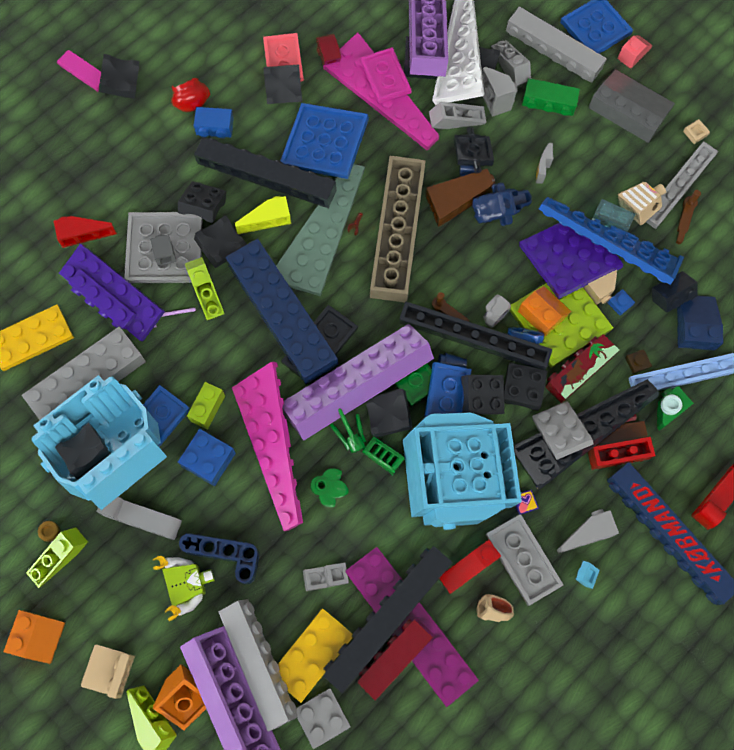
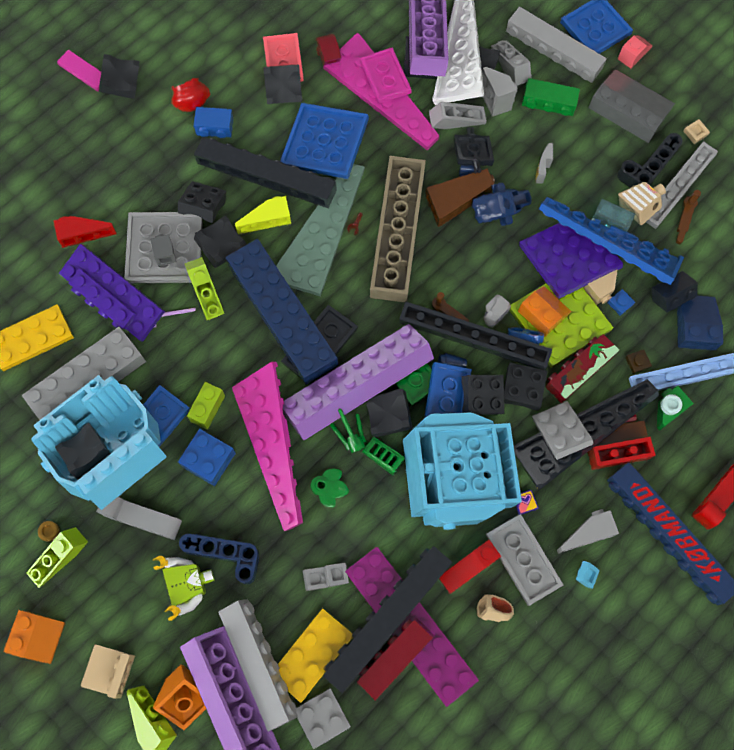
none -> black beam [617,133,683,188]

